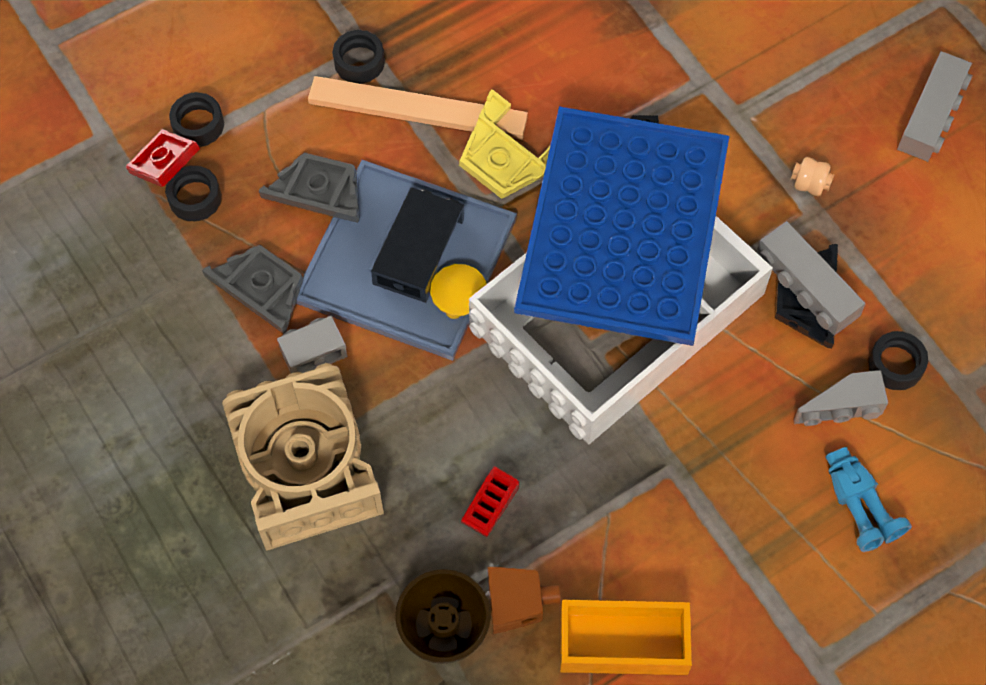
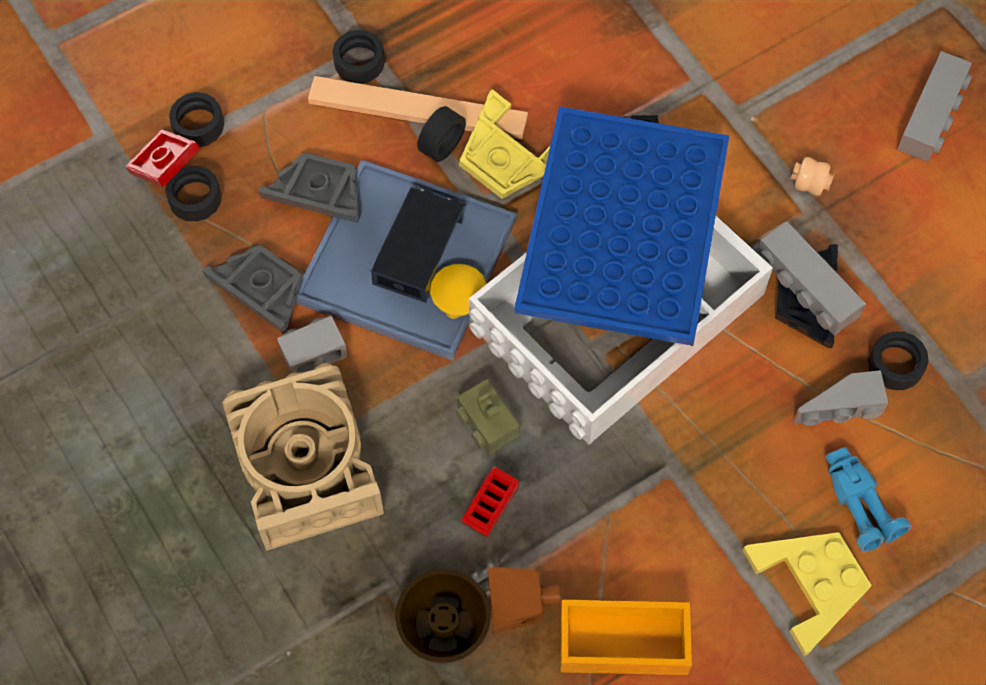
none -> black tyre [417,106,466,162]
none -> olive brick [455,379,520,455]
none -> light yellow wing [742,532,872,656]

